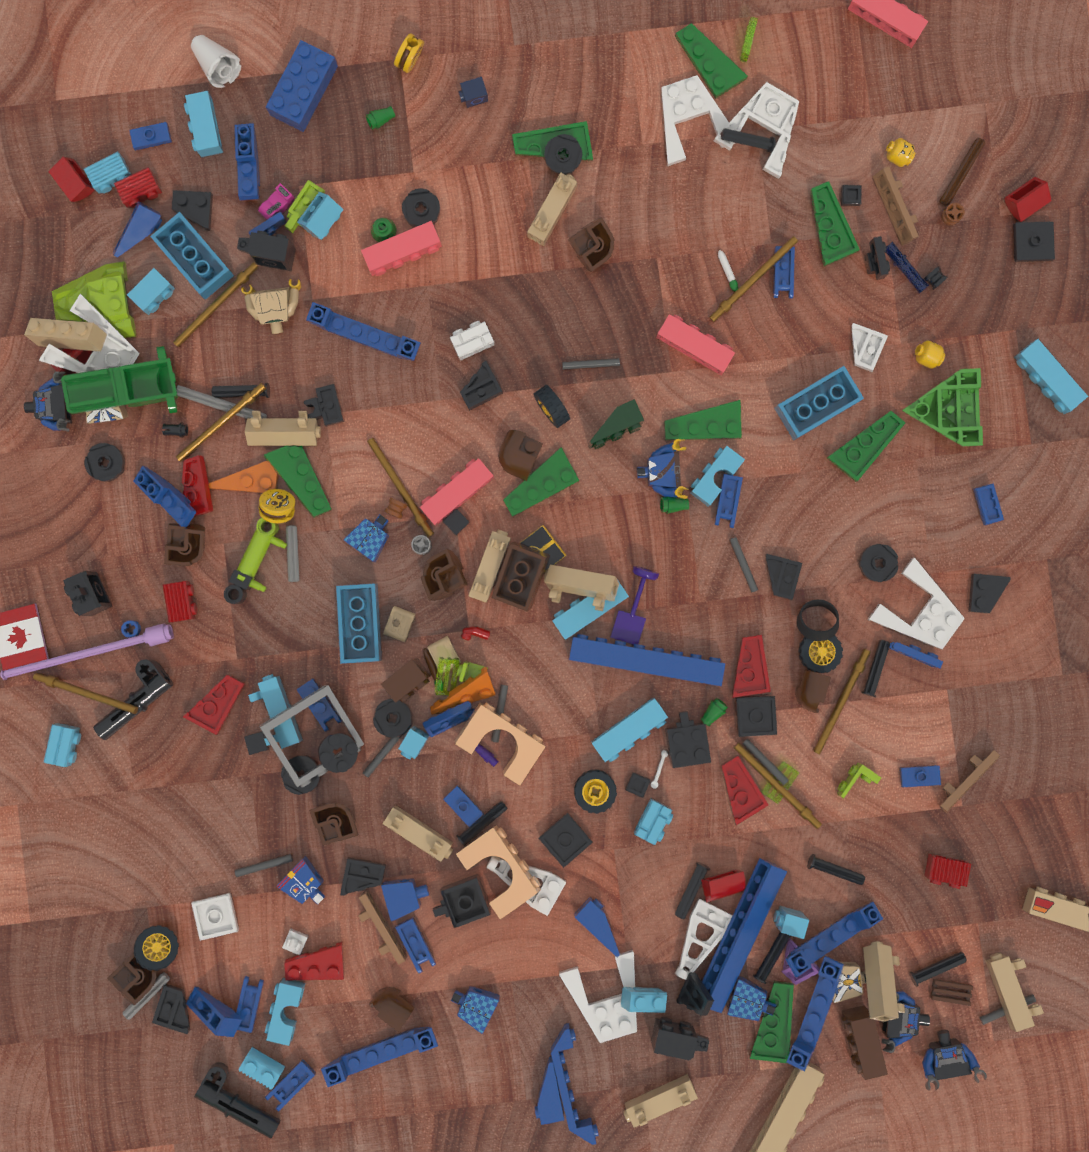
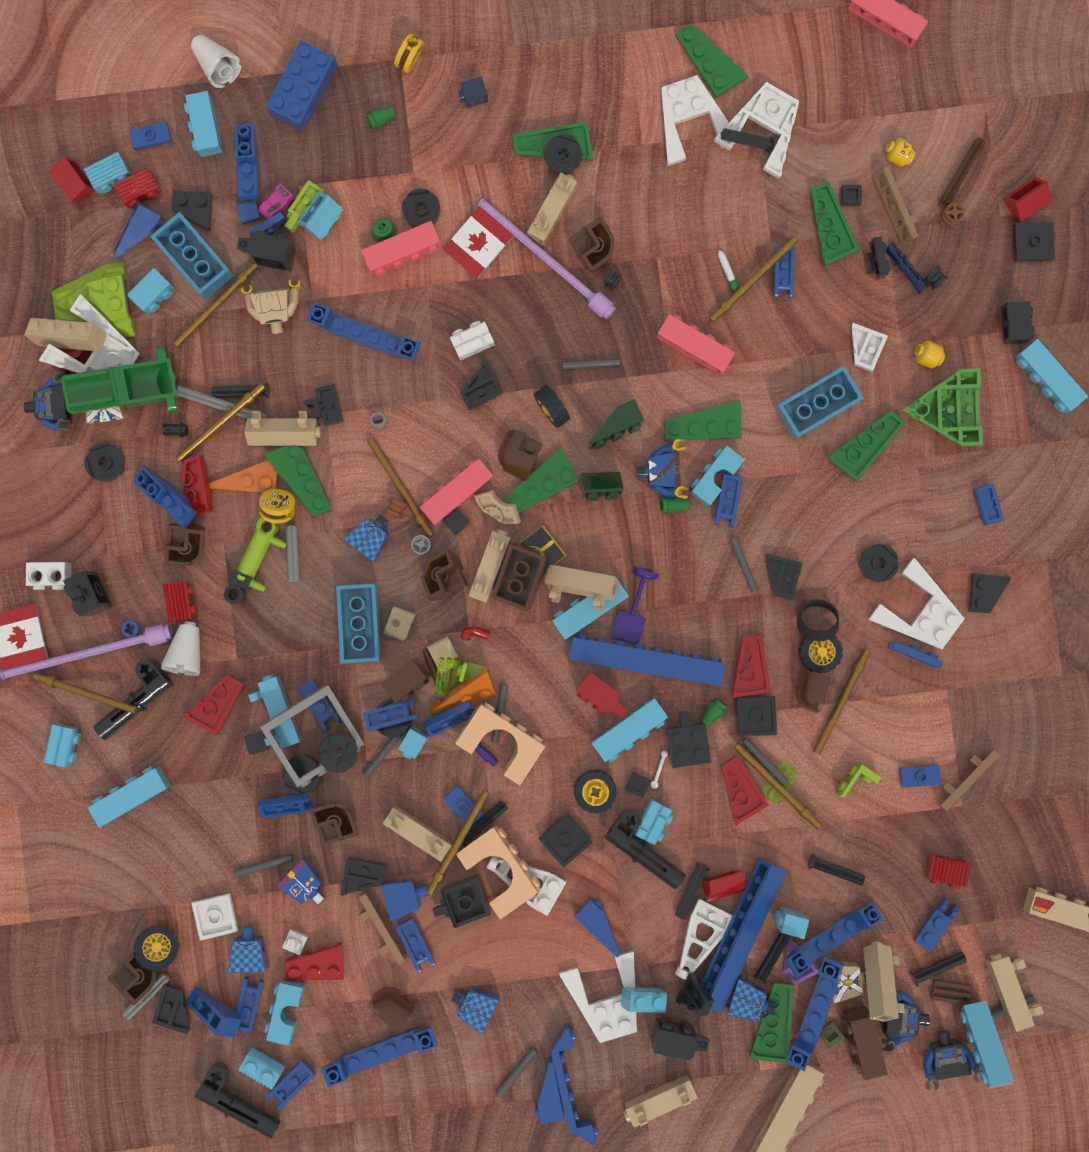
clear neon green tile [740,17,758,62] -> none
black axle [861,640,890,698] -> none
none -> white brick [26,562,71,590]
none -> medium azure brick [88,766,171,828]
none -> white cone [161,621,201,676]
none -> torso [228,926,269,973]
none -> blue tile [237,199,261,224]
none -> blue hinge [258,794,314,818]
none -> blue hinge [363,700,419,732]
none -> light grey hinge [370,412,386,429]
none -> pearl gold bar [426,790,490,896]
none -> flag [443,198,616,320]
none -> tan tile [474,490,521,524]
none -> dark grey bar [495,1047,538,1098]
none -> red hinge [576,671,627,717]
none -> dark green slope [581,472,624,501]
none -> black bush [604,271,622,291]
none -> black piece [604,810,686,890]
none -> olive slope [820,1021,846,1051]
none -> blue hinge [913,897,960,952]
none -> medium azure brick [959,1001,1014,1089]
none -> black brick [1001,301,1035,344]

